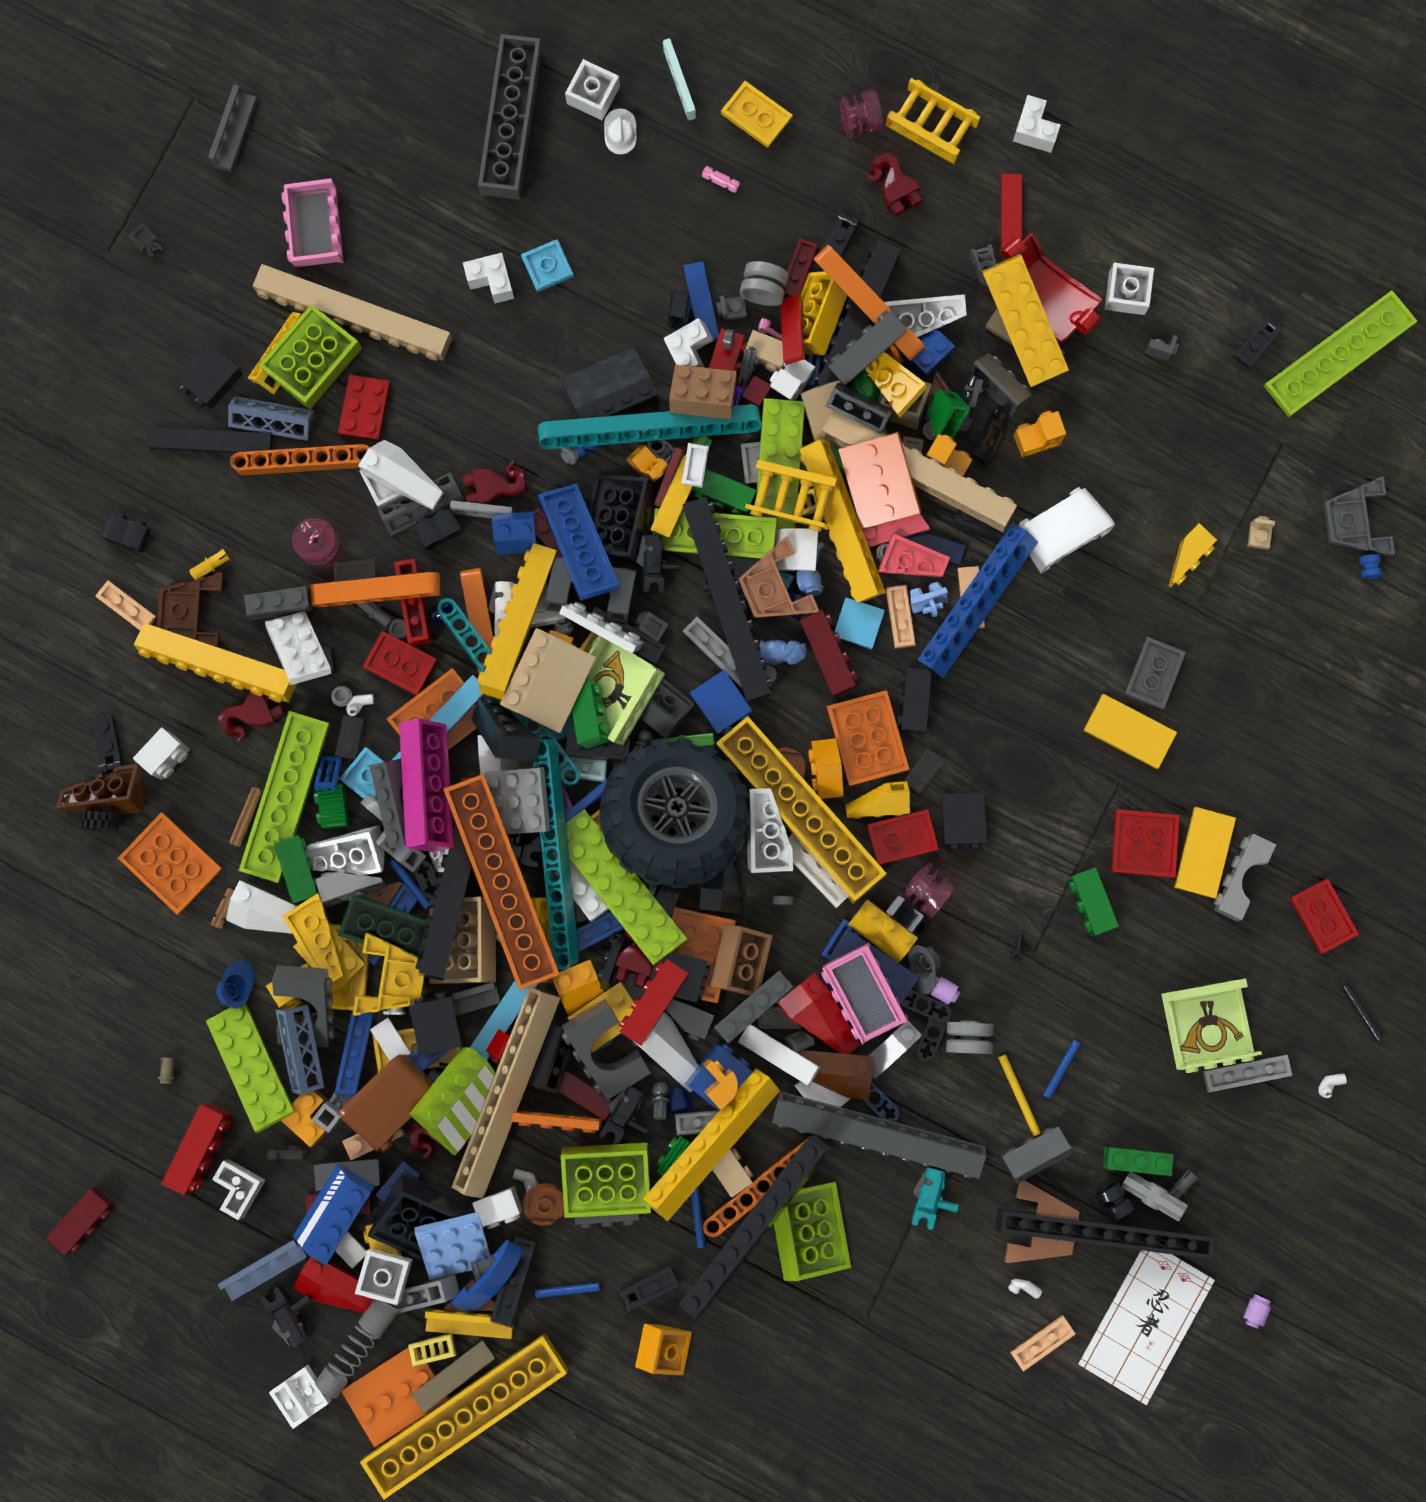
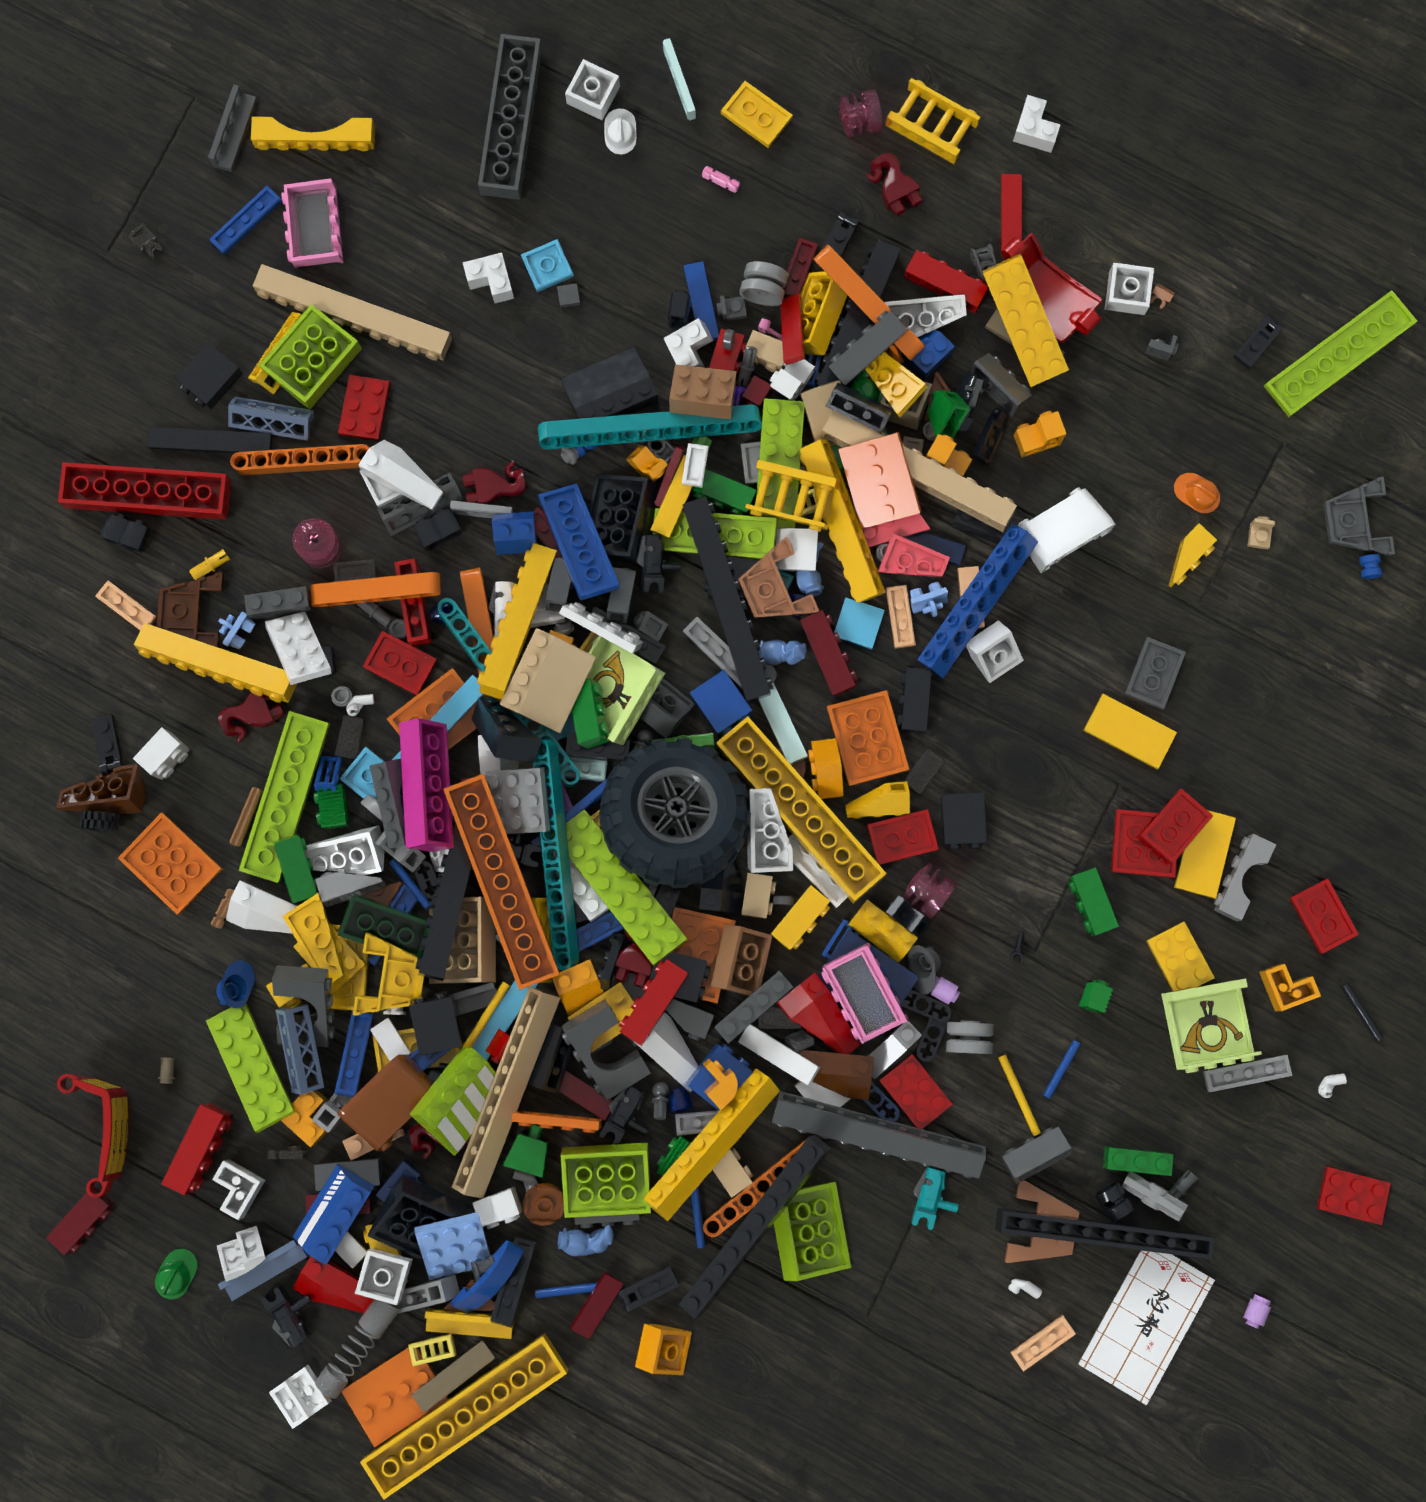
none -> panel [57,1074,129,1198]
none -> red brick [58,462,232,520]
none -> green piece [155,1249,198,1300]
none -> blue tile [209,185,282,255]
none -> white slope [217,1226,266,1282]
none -> light blue hips [218,612,256,650]
none -> yellow arch [251,117,375,151]
none -> yellow bar [463,982,510,1048]
none -> green torso [503,1124,549,1177]
none -> dark grey tile [557,283,580,308]
none -> medium blue animal [558,1225,614,1256]
none -> dark red tile [570,1272,623,1339]
none -> tan brick [741,873,776,919]
none -> light aqua tile [758,683,808,765]
none -> yellow brick [770,885,830,951]
none -> red plate [879,1054,953,1129]
none -> red brick [904,250,988,313]
none -> white slope [966,620,1024,683]
none -> green brick [1079,979,1113,1013]
none -> red plate [1140,788,1213,864]
none -> yellow plate [1146,922,1215,992]
none -> nougat tile [1150,283,1175,309]
none -> orange piece [1174,473,1220,513]
none -> light orange brick [1259,964,1321,1012]
none -> red plate [1317,1167,1391,1225]

